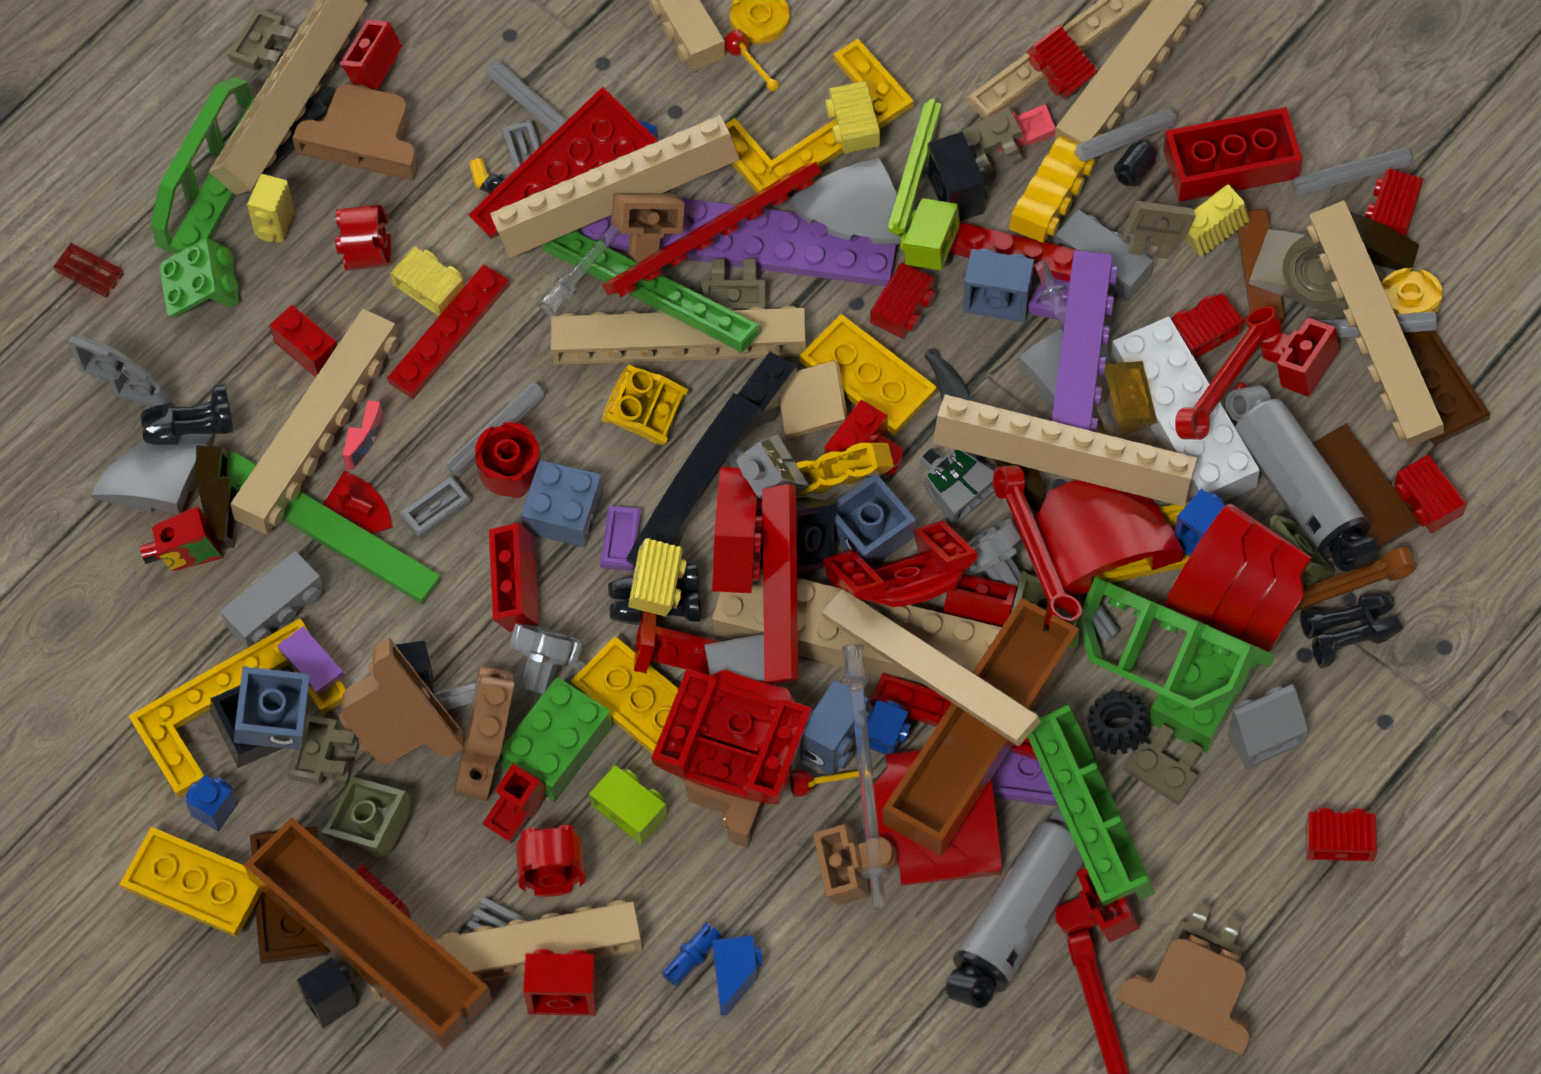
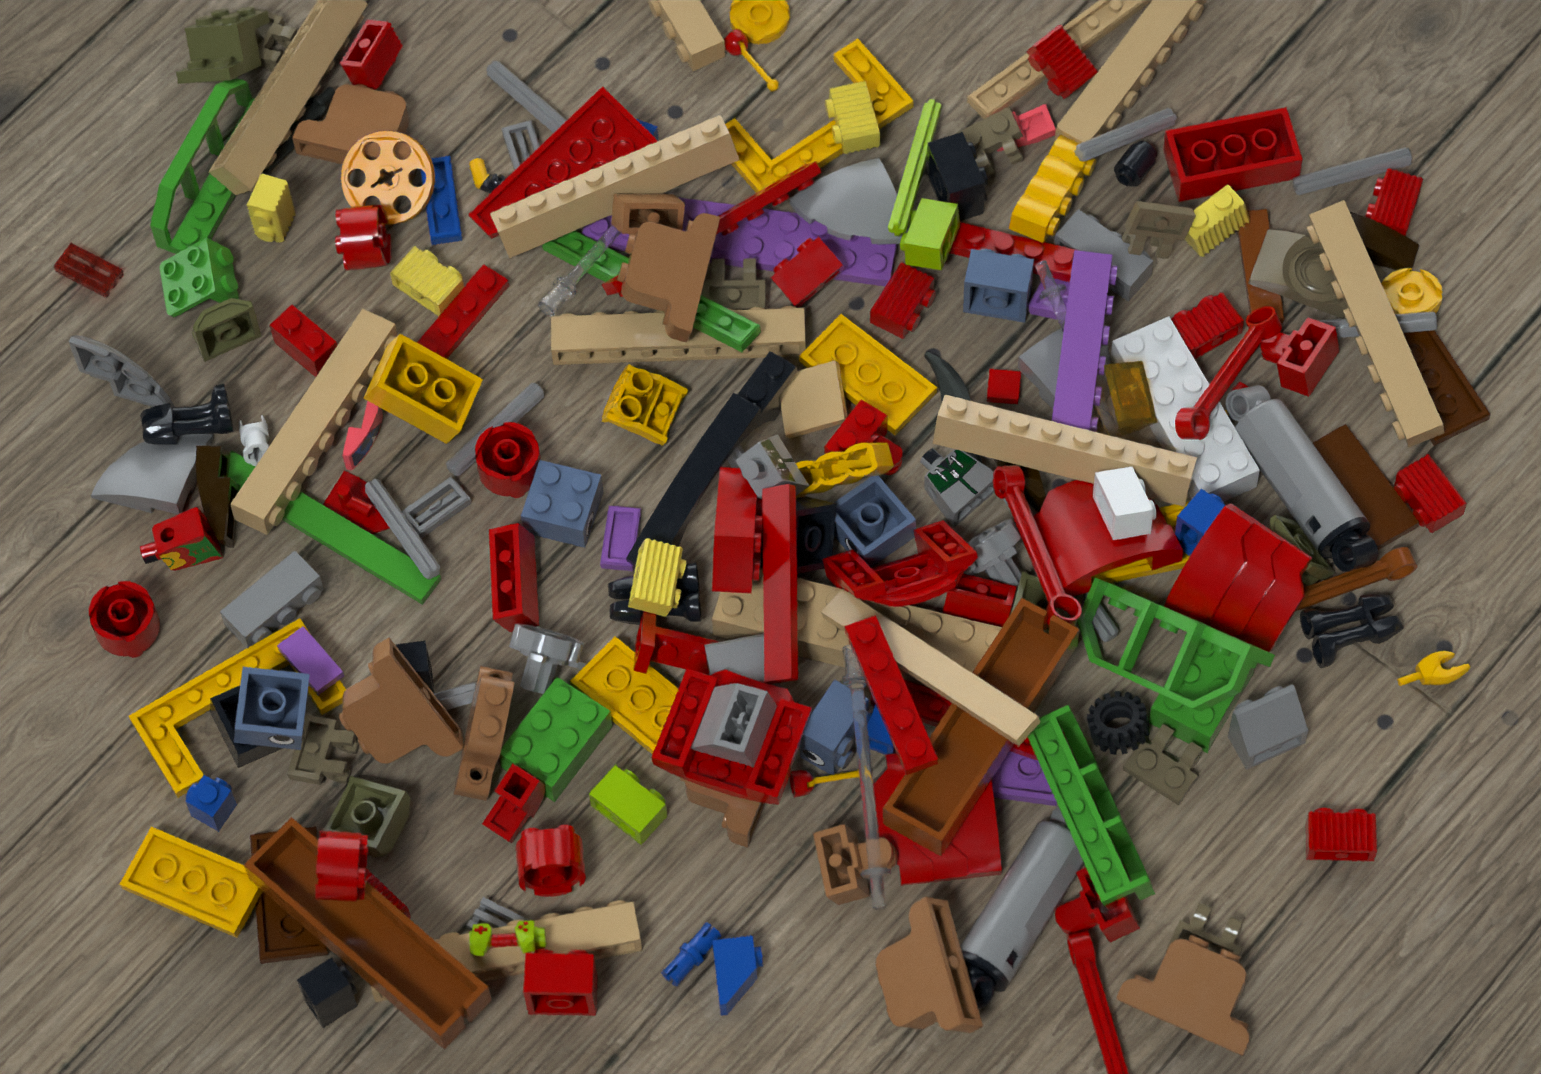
none -> red brick [88,581,160,658]
none -> olive bracket [176,7,270,84]
none -> olive slope [192,298,262,362]
none -> white piece [239,415,270,466]
none -> red brick [315,831,368,902]
none -> light orange wedge [341,131,435,225]
none -> yellow brick [363,334,483,444]
none -> light grey axle [365,479,440,579]
none -> blue tile [421,156,462,245]
none -> lime piece [469,920,546,956]
none -> medium nougat brick [617,213,720,342]
none -> light grey slope [691,683,777,767]
none -> red brick [771,236,845,308]
none -> red plate [845,615,938,776]
none -> medium nougat brick [876,897,983,1033]
none -> red tile [987,369,1021,405]
none -> white piece [1093,467,1156,540]
none -> yellow hand [1397,651,1470,686]

